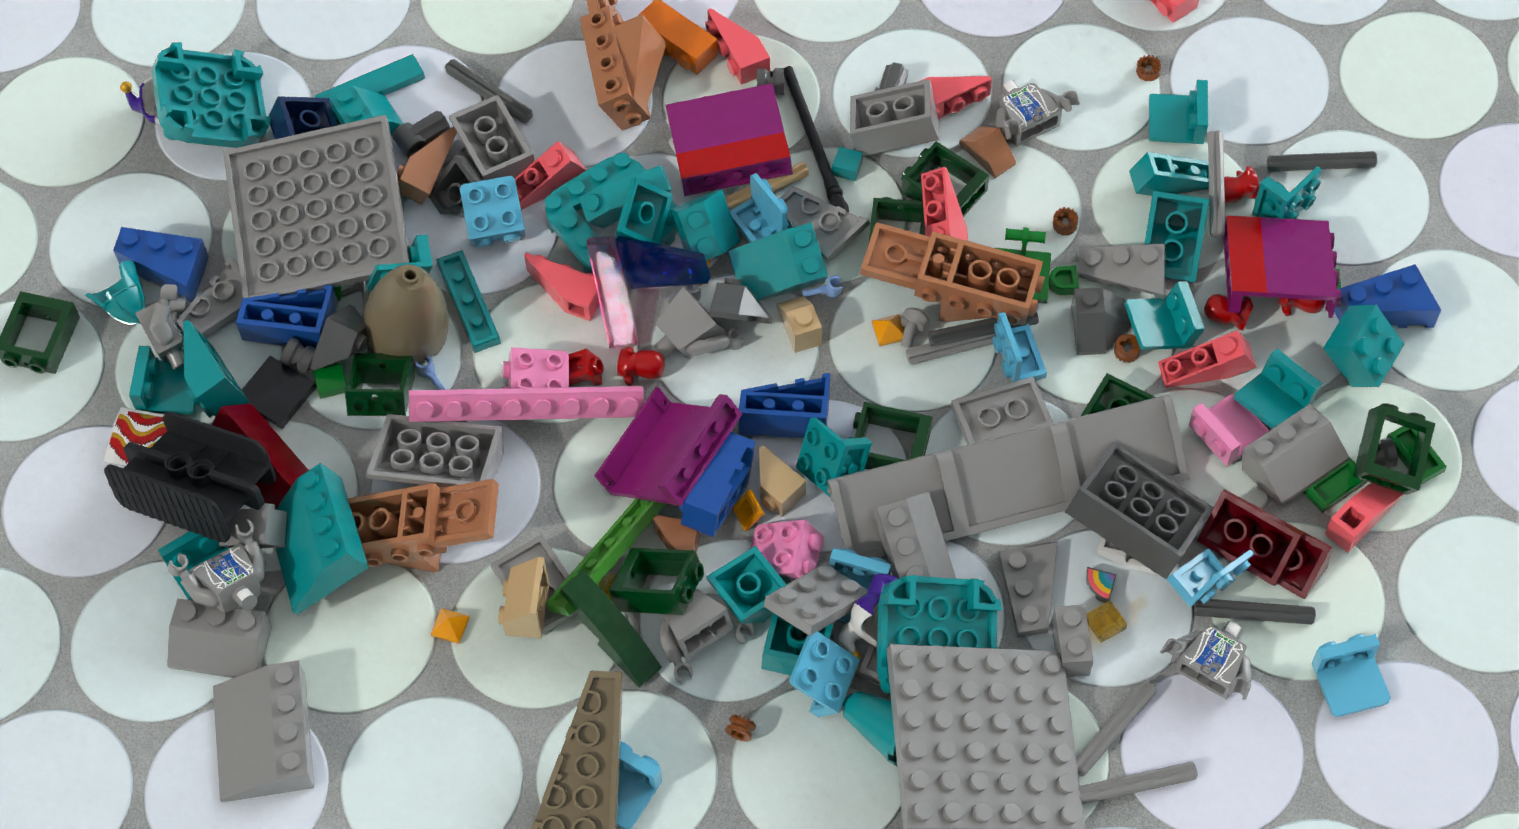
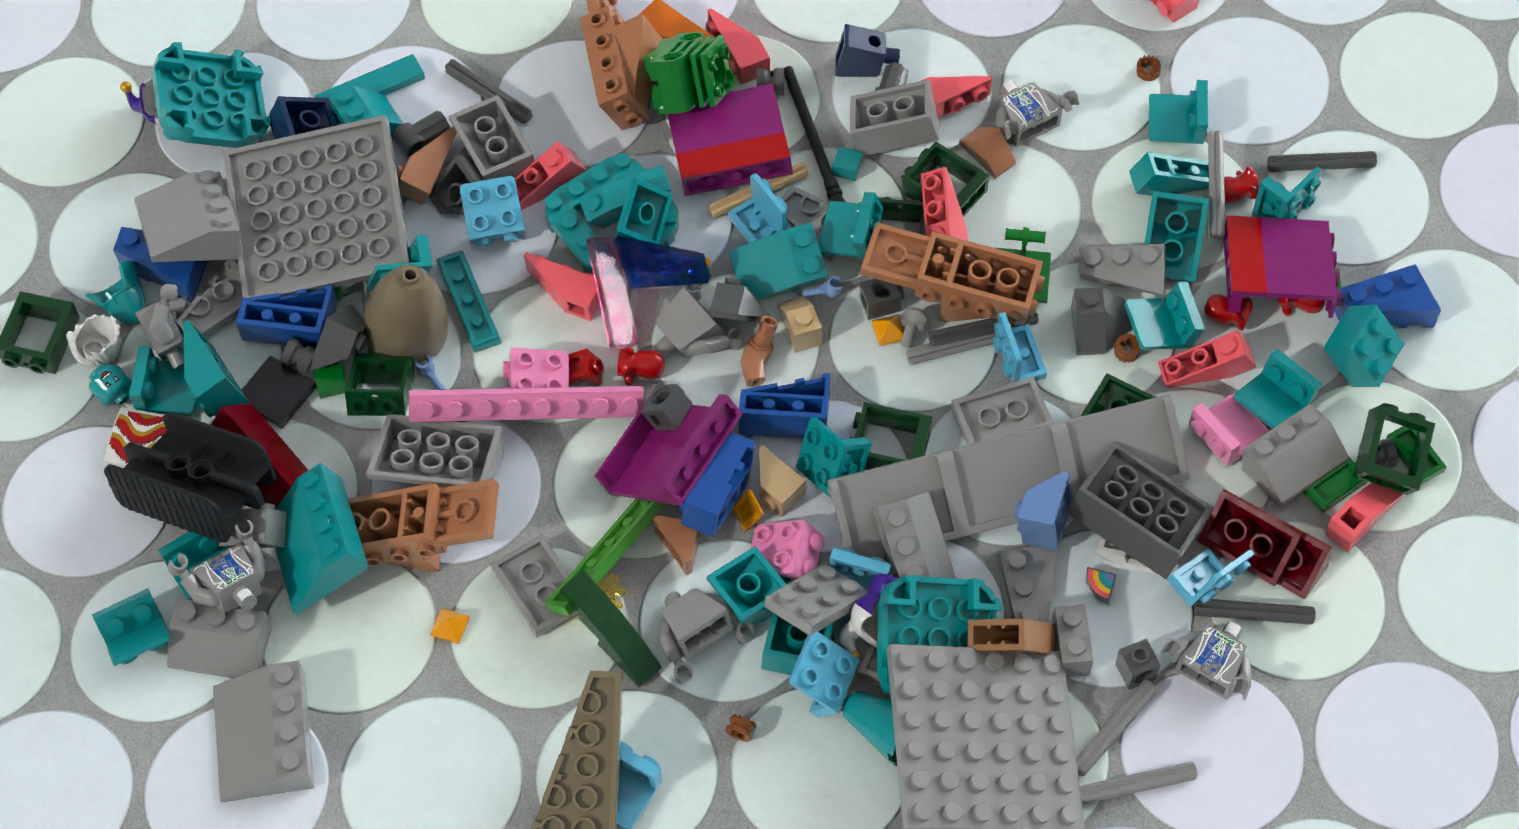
tan slope [498,557,550,638] -> none
dark green window [609,548,704,615] -> none
teal slope [670,189,740,264] -> none
green tile [1049,265,1079,295] -> none
dark orange bush [1052,207,1079,235] -> none
clear yellow tile [1086,600,1127,643] -> none
medium azure bracket [1311,634,1391,717] -> none
none -> white hair [66,314,123,368]
none -> teal head [89,363,132,406]
none -> teal bracket [92,588,171,666]
none -> light grey slope [134,170,240,262]
none -> dark grey brick [641,384,692,431]
none -> green piece [644,32,734,114]
none -> nougat arm [740,316,778,387]
none -> teal bracket [819,192,884,258]
none -> dark blue torso [835,24,900,77]
none -> dark grey brick [859,279,904,320]
none -> medium nougat slope [968,618,1056,654]
none -> medium blue slope [1014,471,1073,551]
none -> dark grey brick [1115,639,1160,690]

